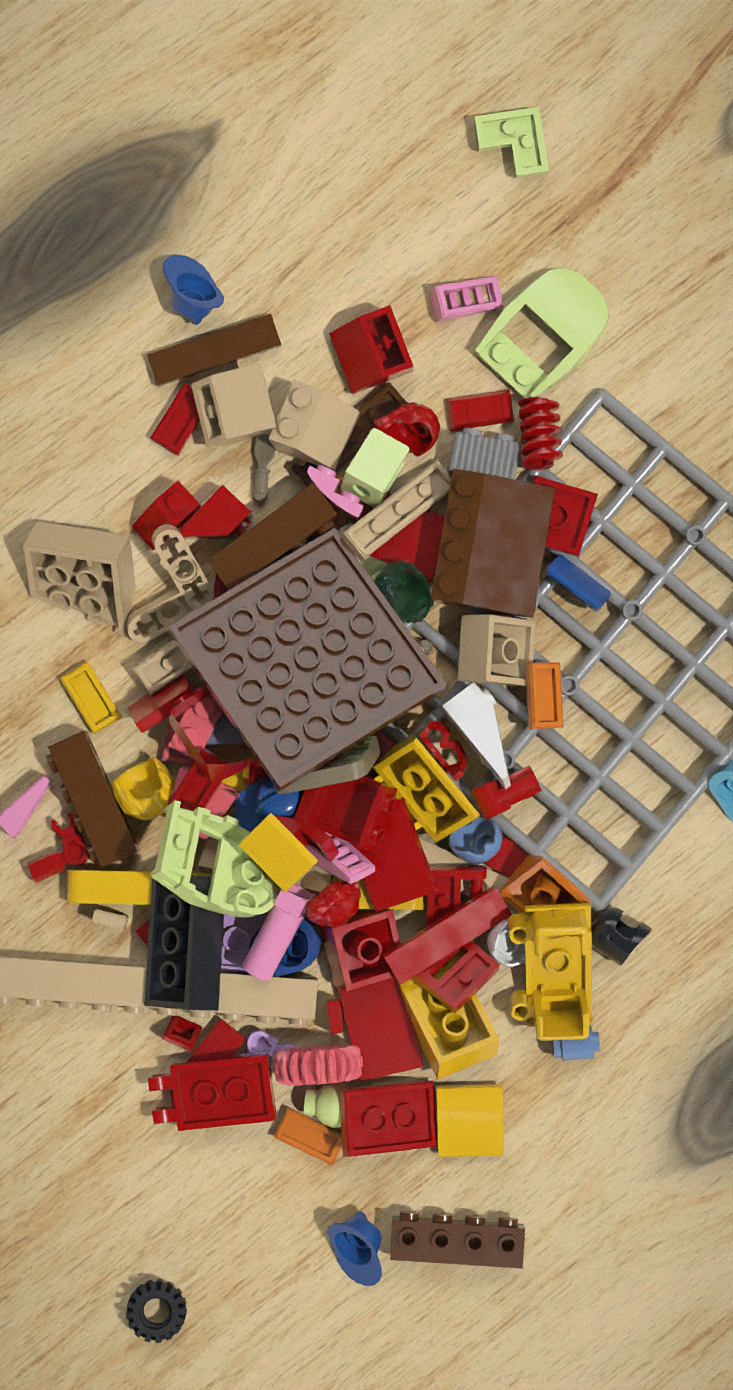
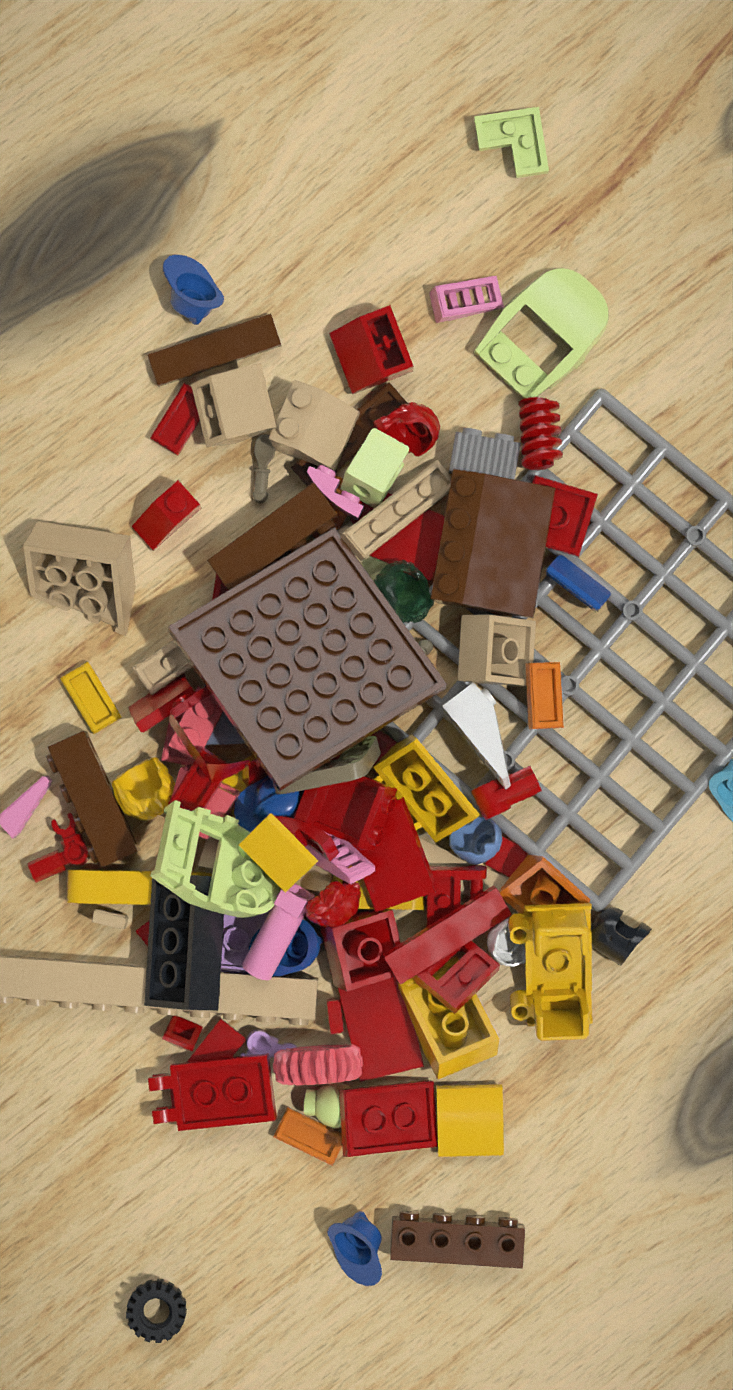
tan beam [126,524,214,643] -> none
red slope [179,484,252,540] -> none
red helmet [417,721,467,781] -> none
red tile [445,390,515,431] -> none
medium blue brick [552,1026,600,1061] -> none

